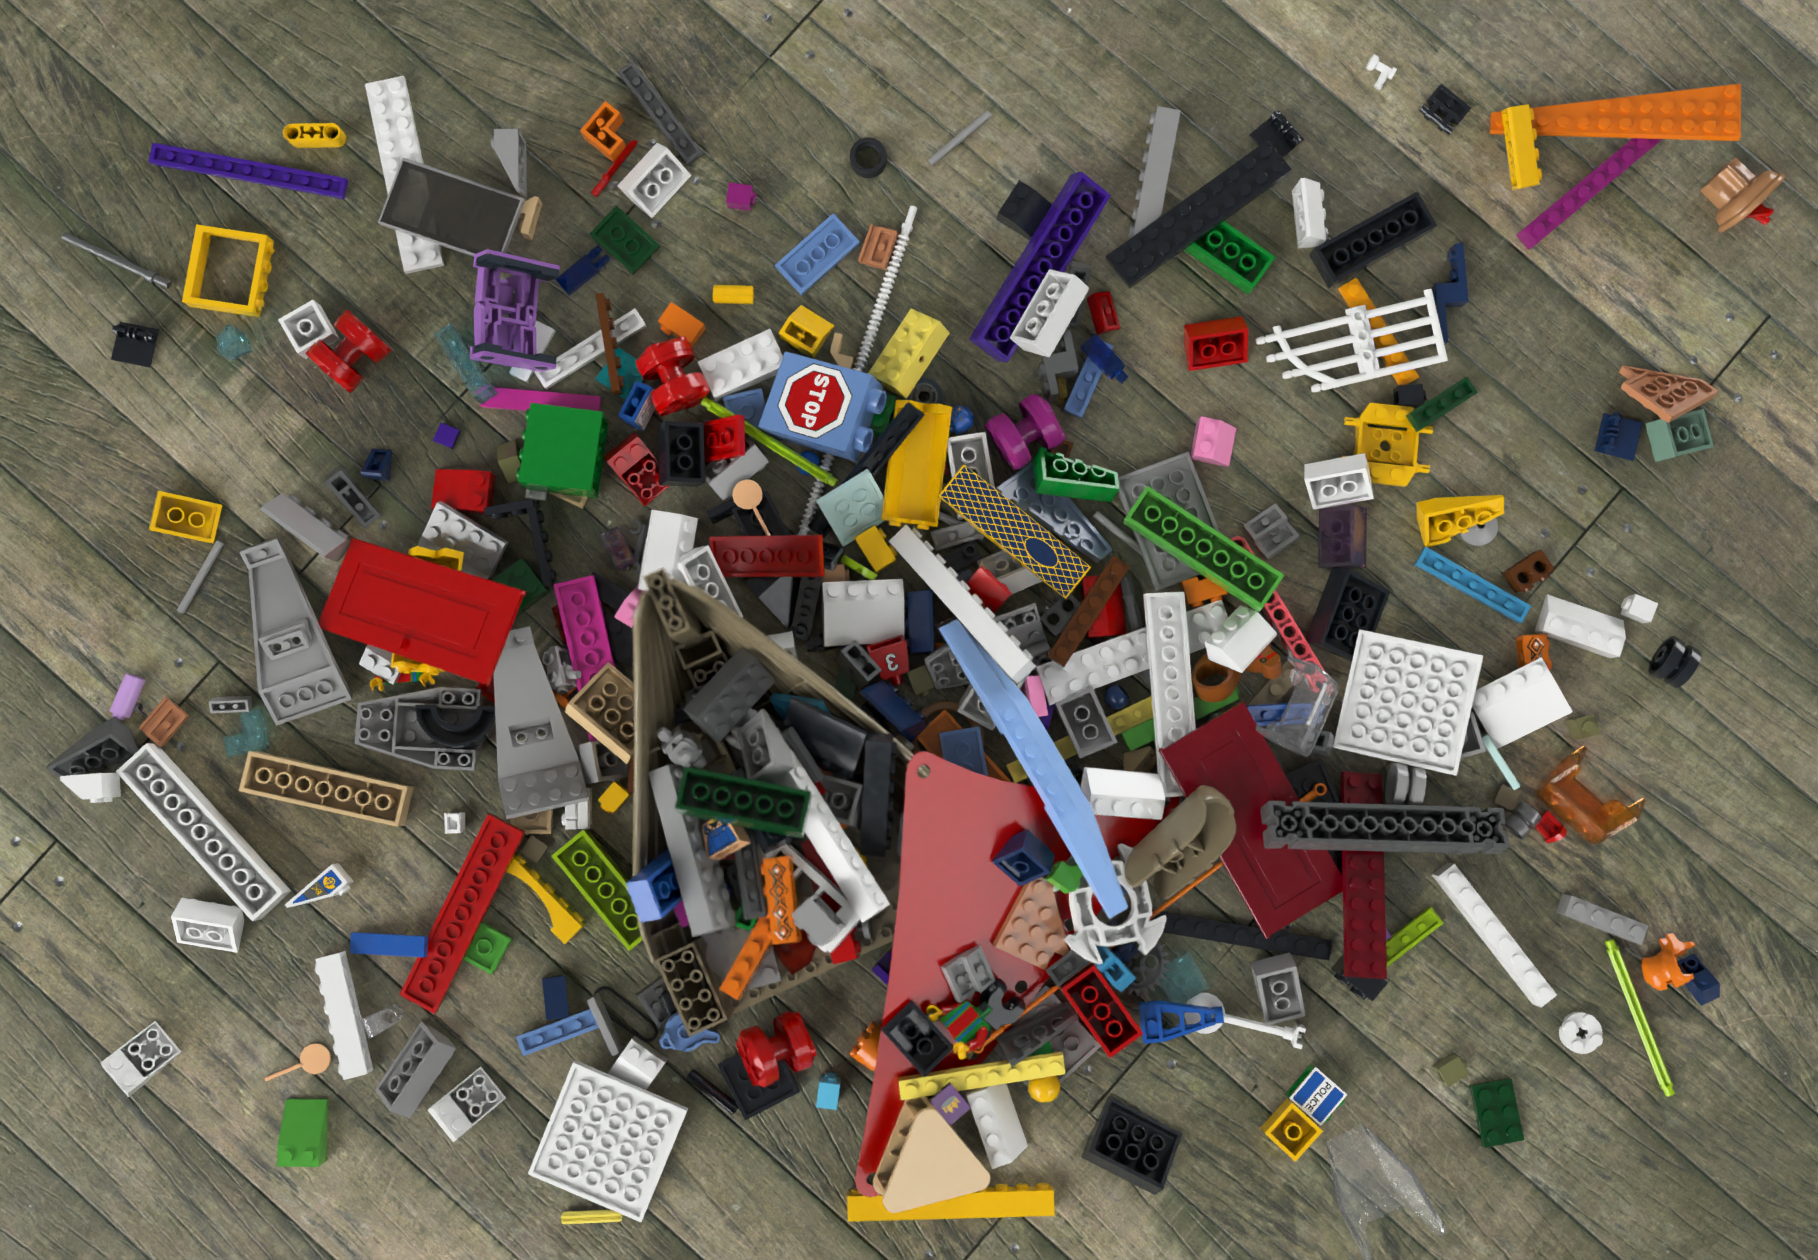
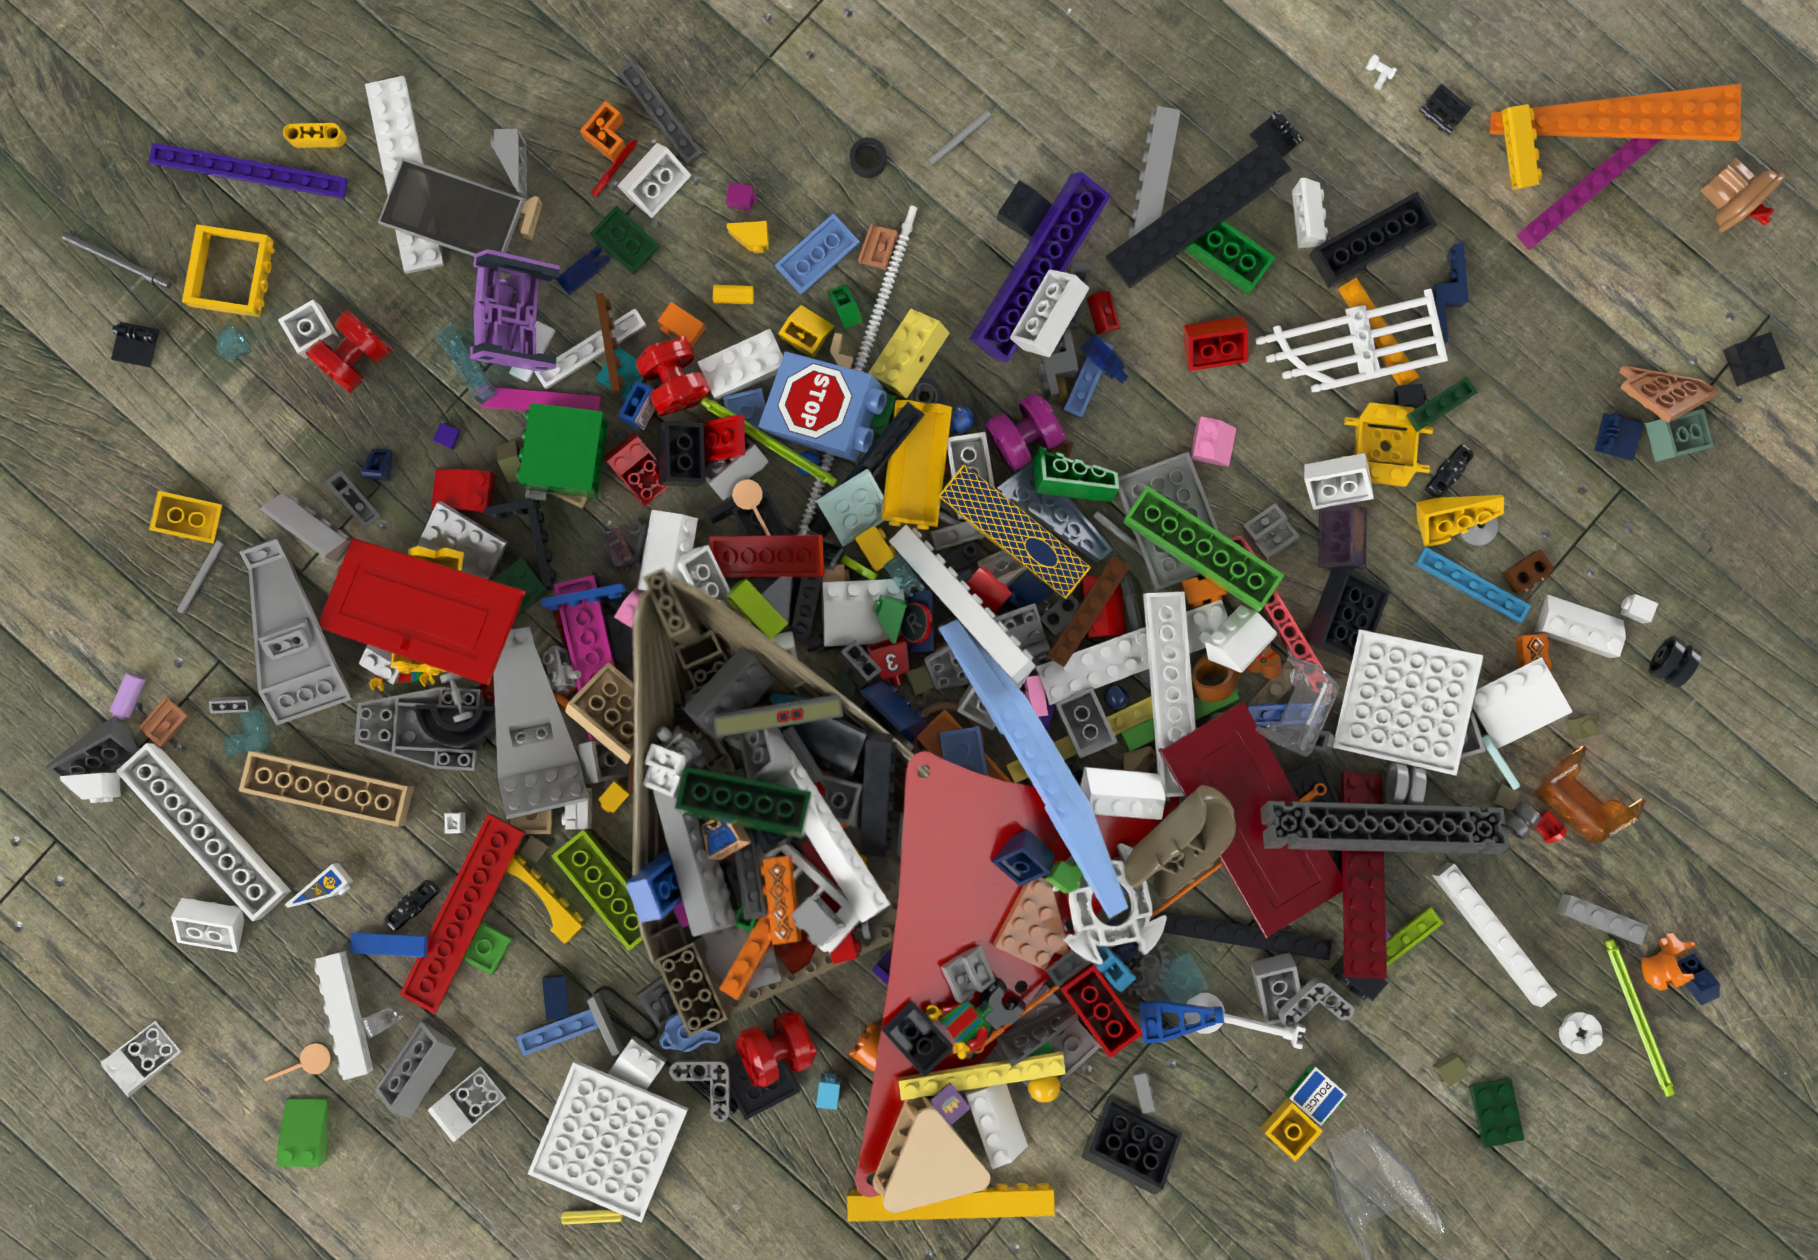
none -> black piece [385,879,441,932]
none -> light grey wheel [440,673,474,724]
none -> blue plate [541,584,626,611]
none -> white slope [643,743,685,798]
none -> light grey beam [669,1060,730,1122]
none -> tile [713,695,843,737]
none -> lime slope [725,579,788,640]
none -> yellow slope [727,221,769,253]
none -> green slope [827,284,863,329]
none -> green slope [873,594,906,643]
none -> clear light blue hinge [883,554,925,596]
none -> tile [900,603,933,643]
none -> dark blue hinge [1005,570,1053,610]
none -> light grey piece [1132,1071,1156,1114]
none -> light grey beam [1278,977,1355,1027]
none -> black piece [1424,443,1474,498]
none -> black brick [1723,332,1785,387]

